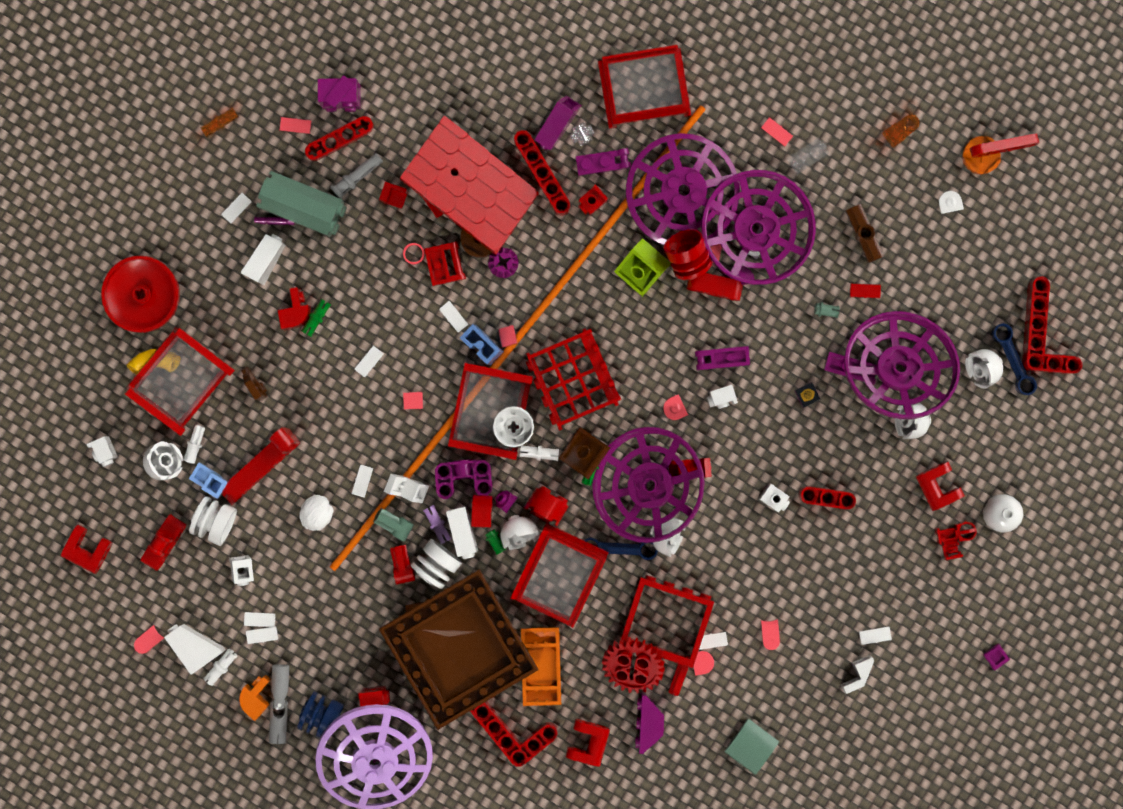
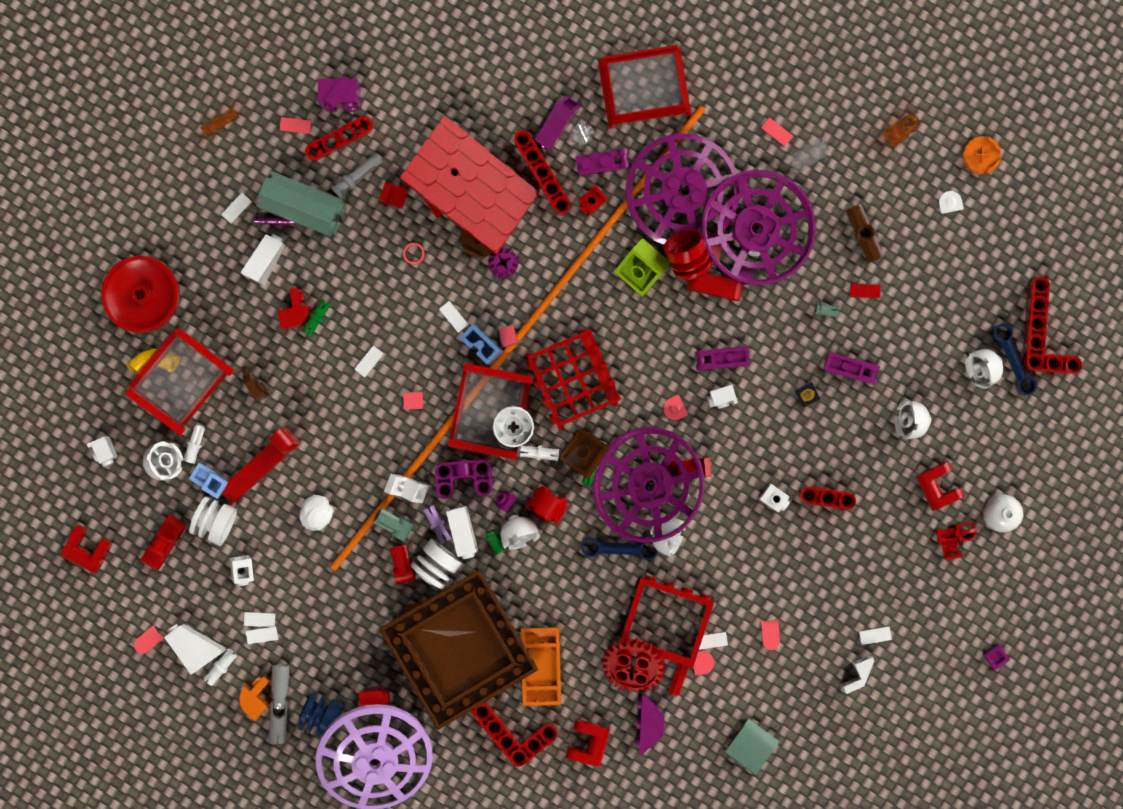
white window [352,465,373,498] -> none
red plate [424,242,466,286] -> none
red brick [471,495,493,528] -> none
piece [510,522,609,628] -> none
magenta dish [844,311,960,419] -> none
beam [970,133,1040,158] -> none

